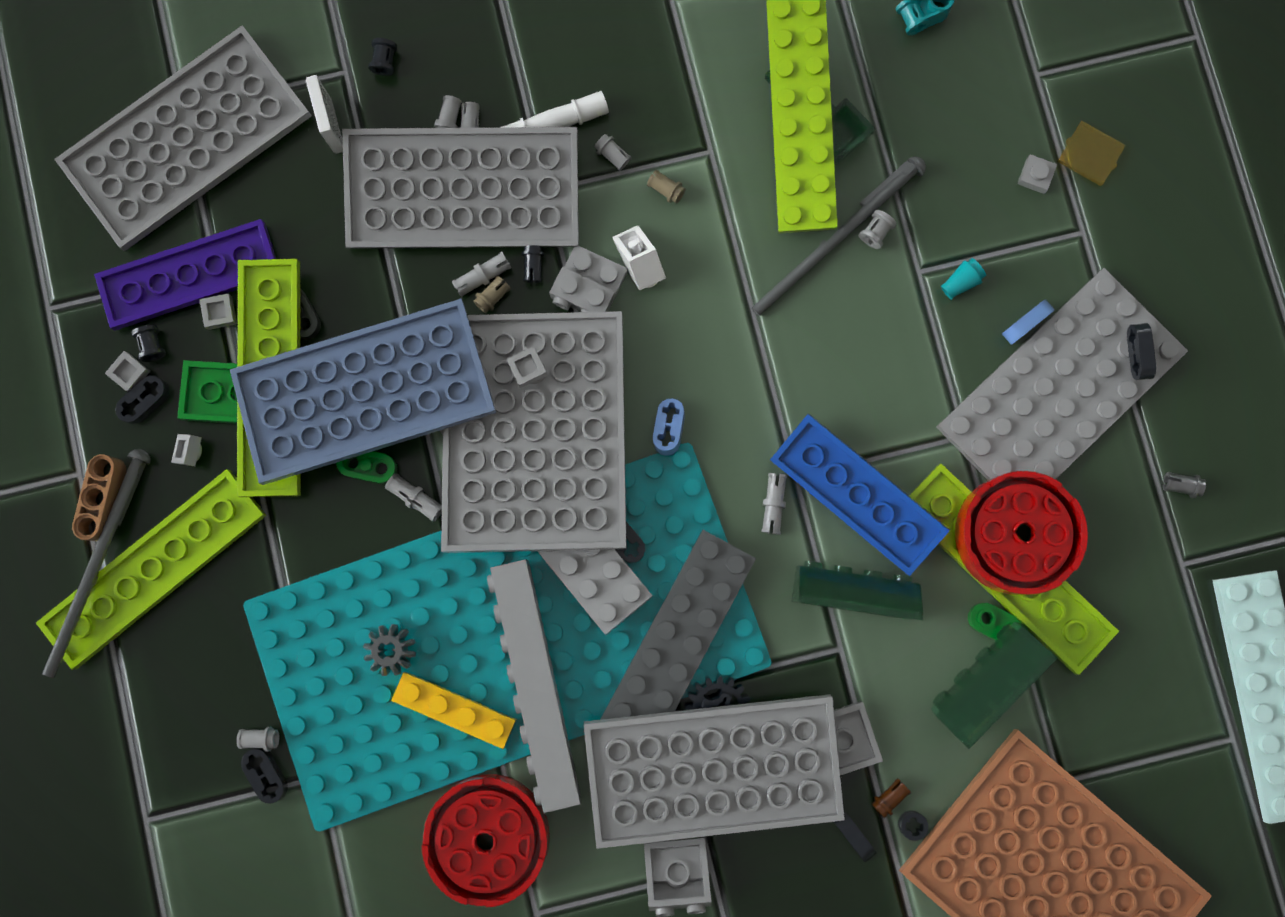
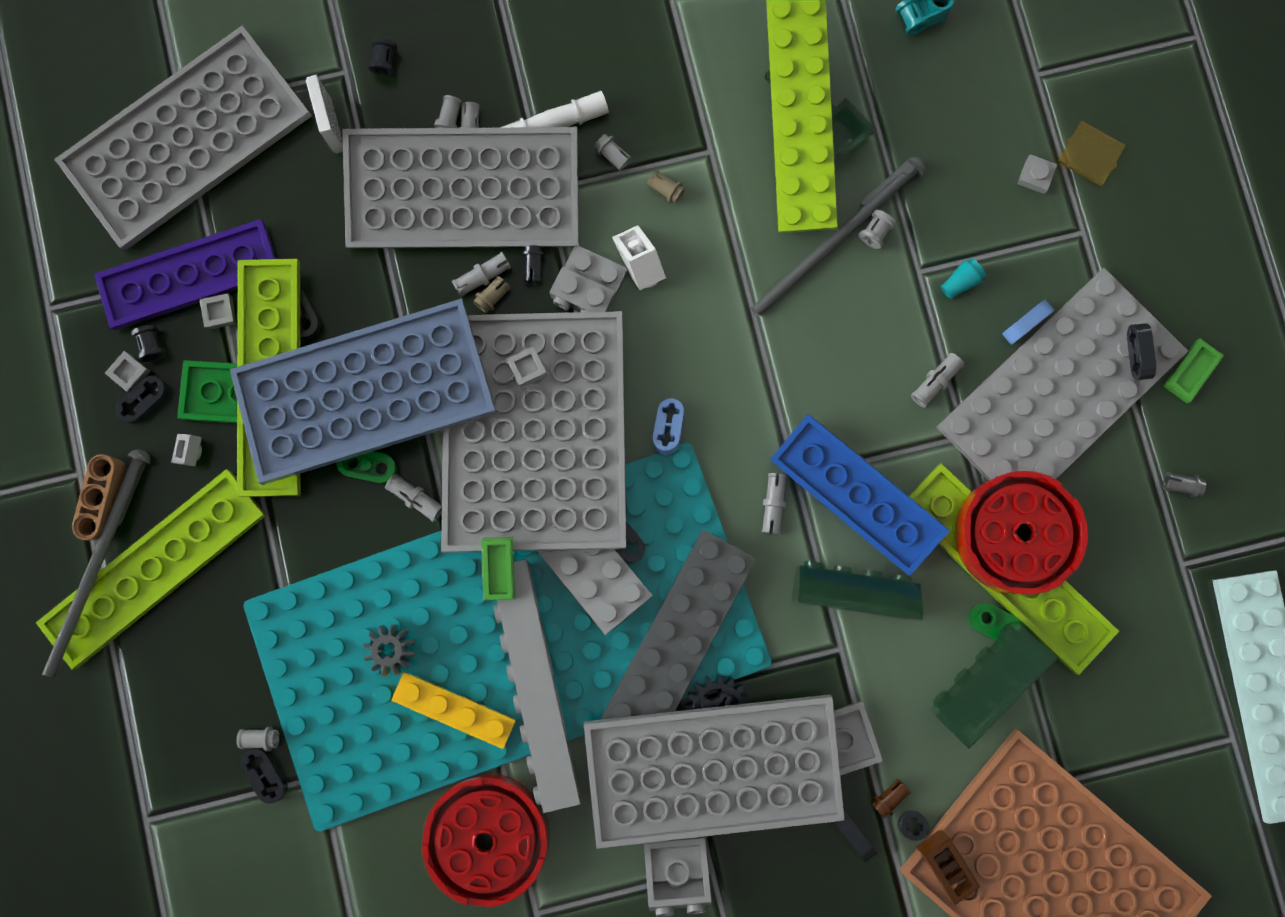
none -> bright green tile [481,537,515,600]
none -> light grey pin [911,353,964,408]
none -> reddish brown slope [917,830,980,905]
none -> bright green tile [1163,338,1224,403]

